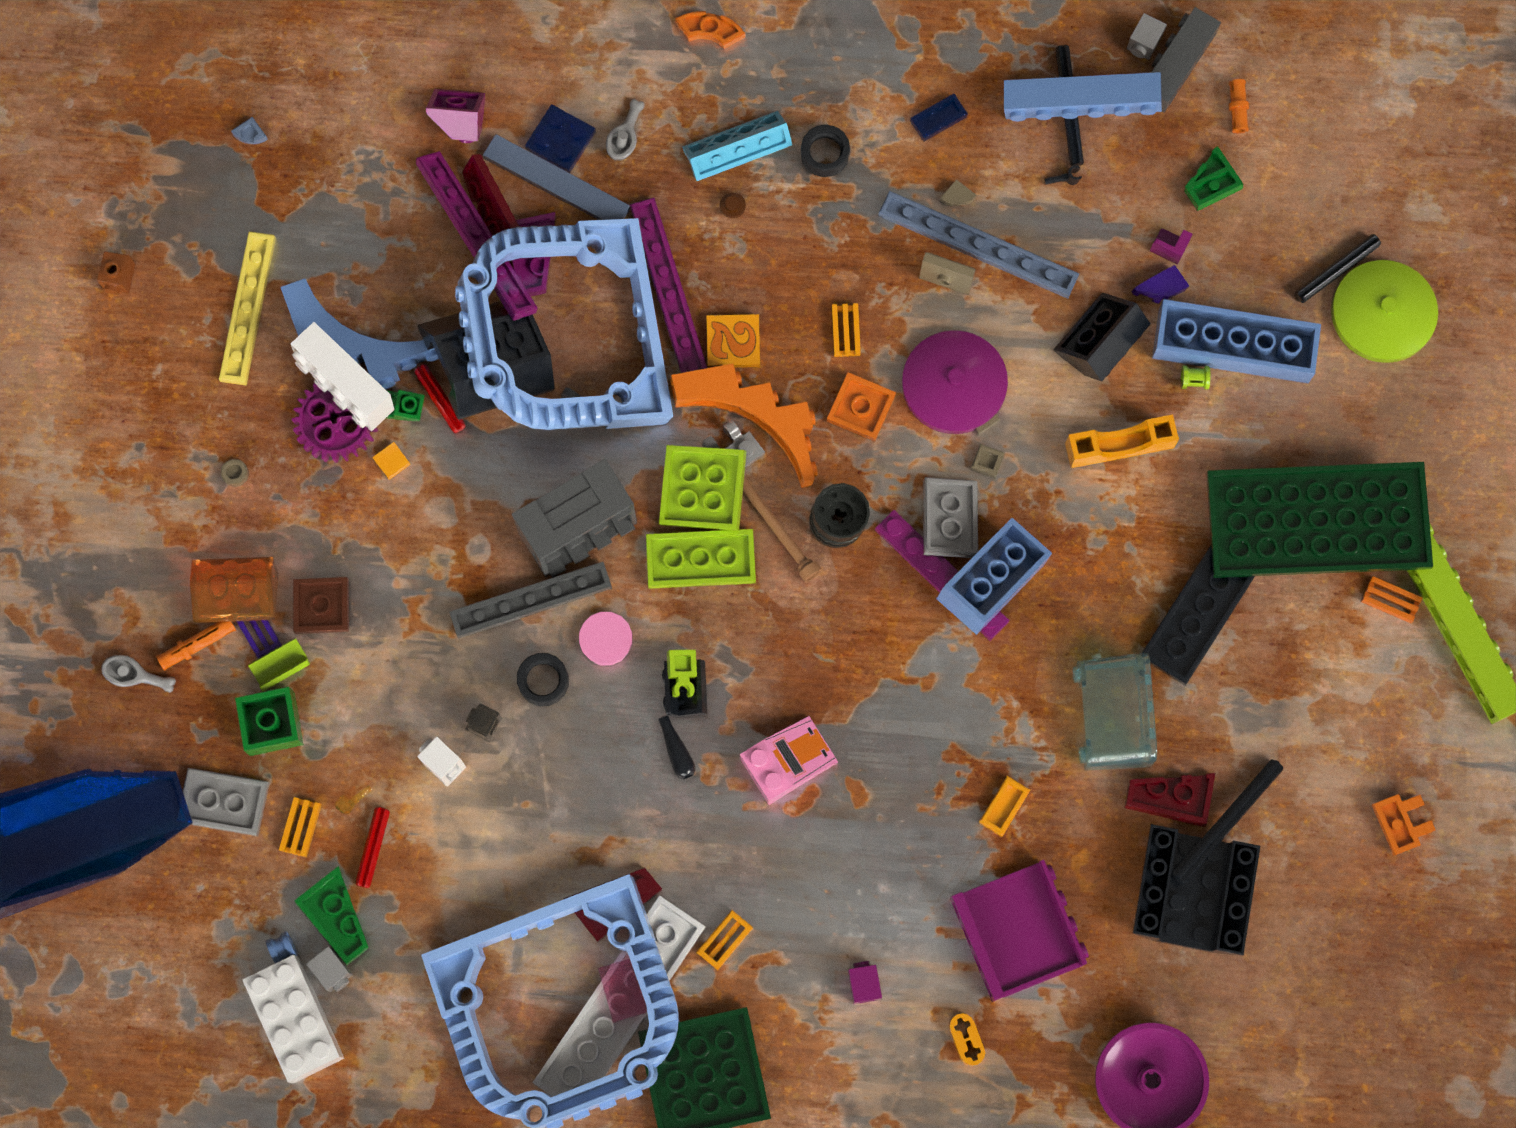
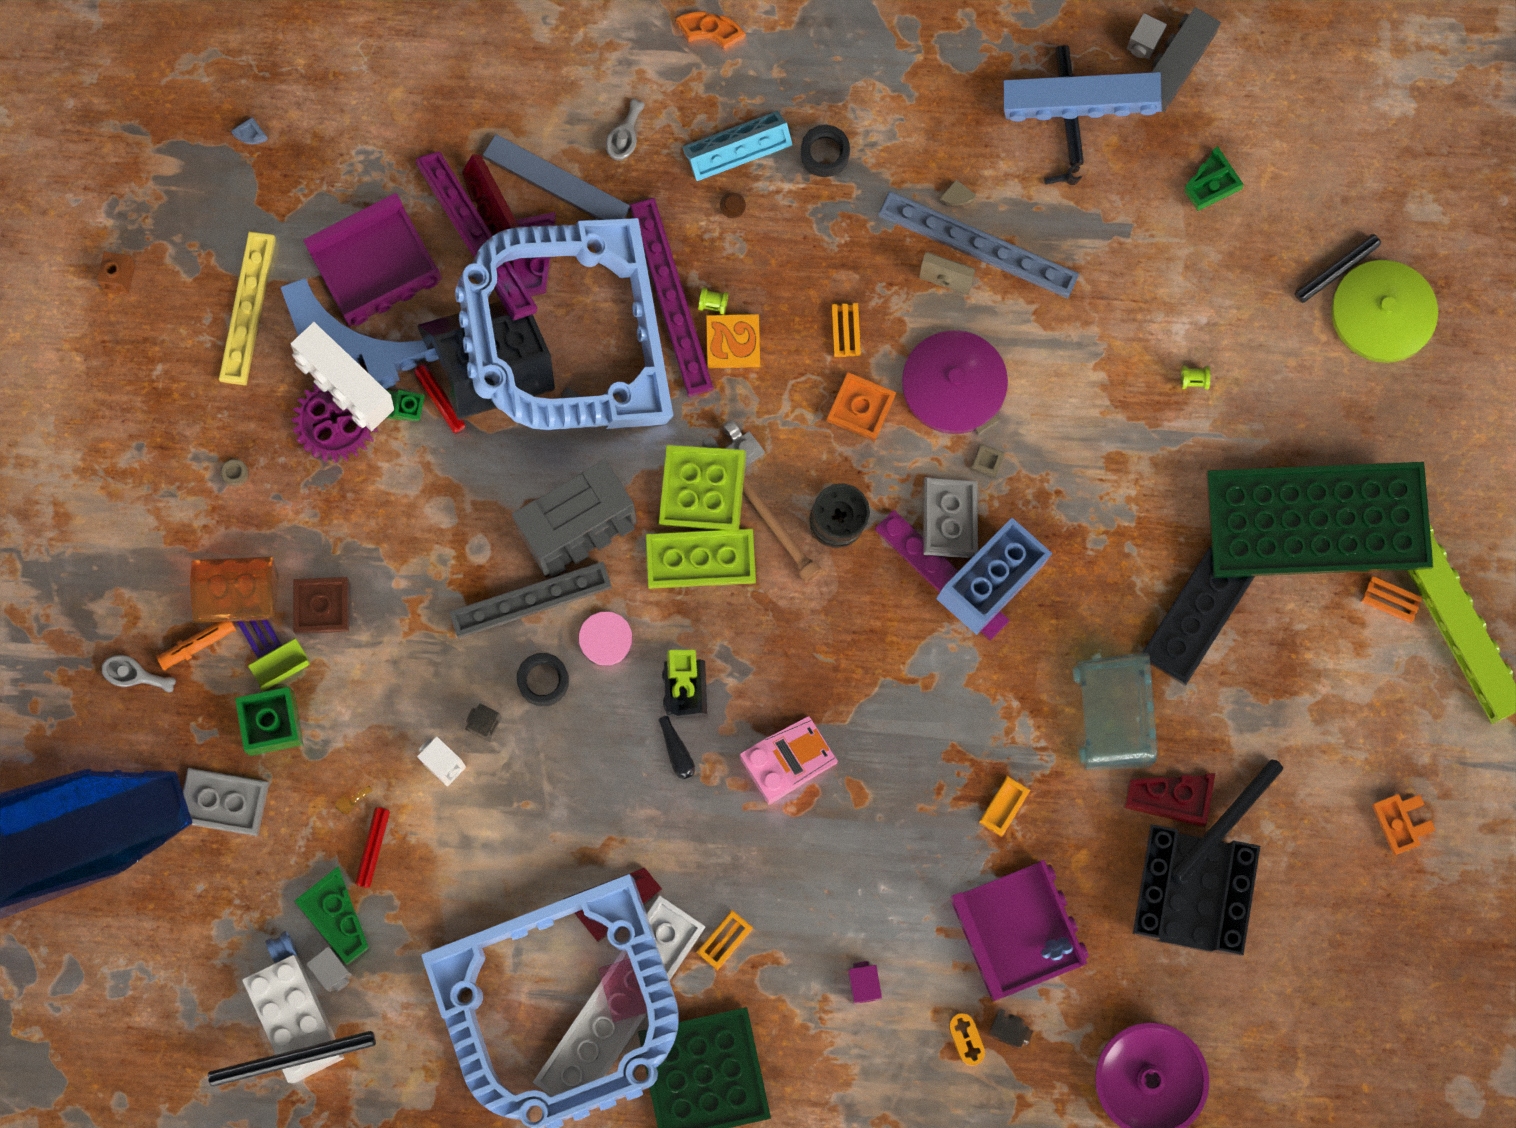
light orange tile [279,797,322,858] -> none
light orange tile [372,442,411,480] -> none
magenta slope [426,89,485,143] -> none
clear blue plate [525,104,596,173] -> none
orange arch [669,363,817,488] -> none
clear blue tile [910,94,968,142] -> none
black slope [1053,292,1151,382] -> none
light orange arch [1065,414,1179,468] -> none
dark purple slope [1131,265,1189,304] -> none
magenta panel [1150,229,1193,265] -> none
medium blue brick [1152,299,1321,383] -> none
orange pin [1228,79,1249,134] -> none
none -> black axle [208,1031,376,1087]
none -> magenta panel [303,193,442,327]
none -> lime bush [698,287,729,315]
none -> clear smoke brick [987,1008,1033,1049]
none -> medium blue plant [1041,937,1073,960]

